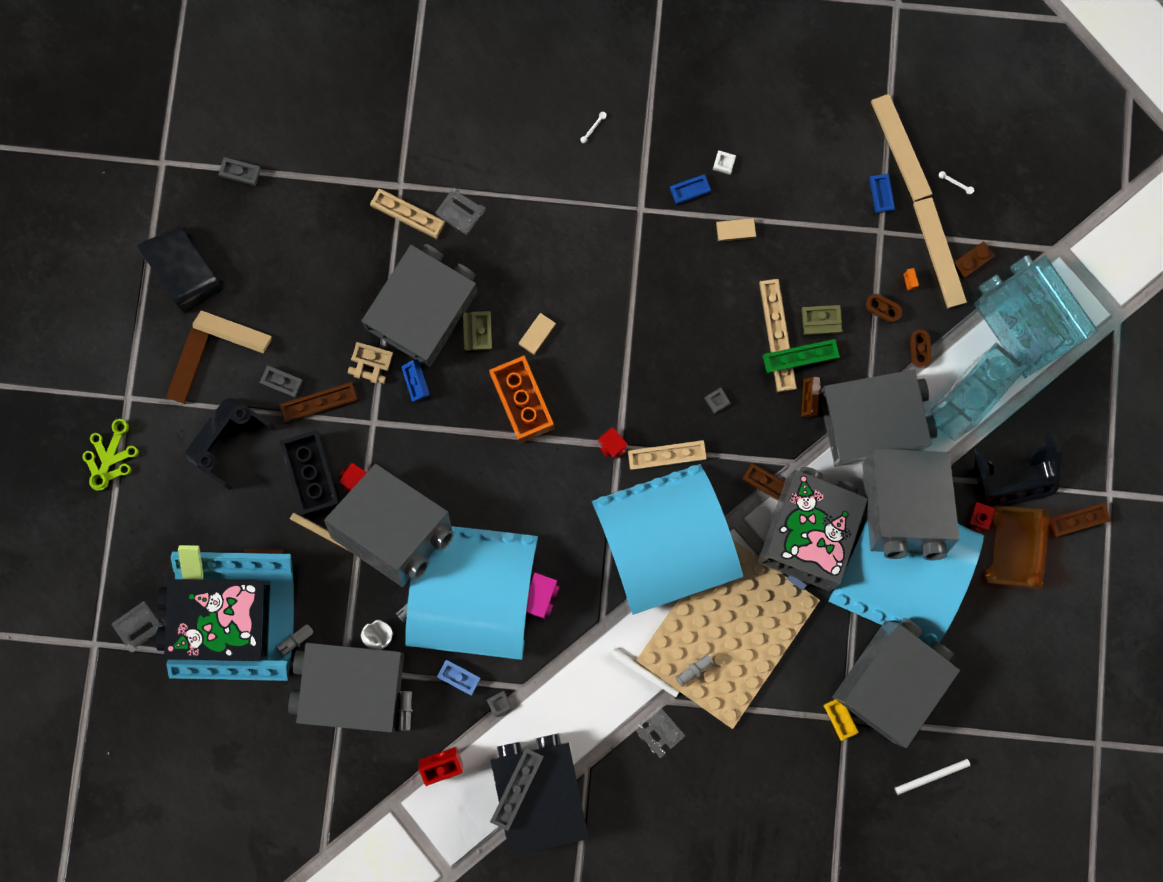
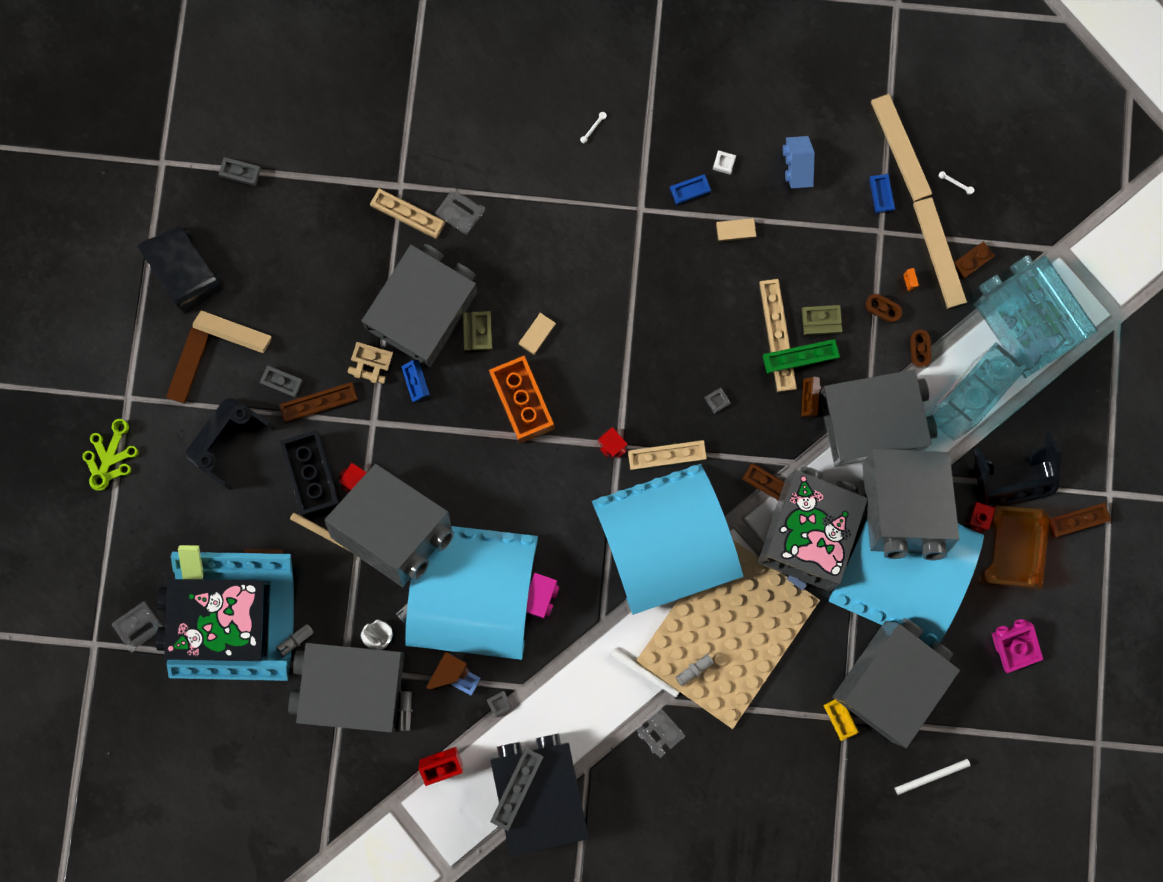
none -> reddish brown slope [426,652,470,690]
none -> medium blue brick [783,136,815,188]
none -> dark pink plate [991,619,1043,673]

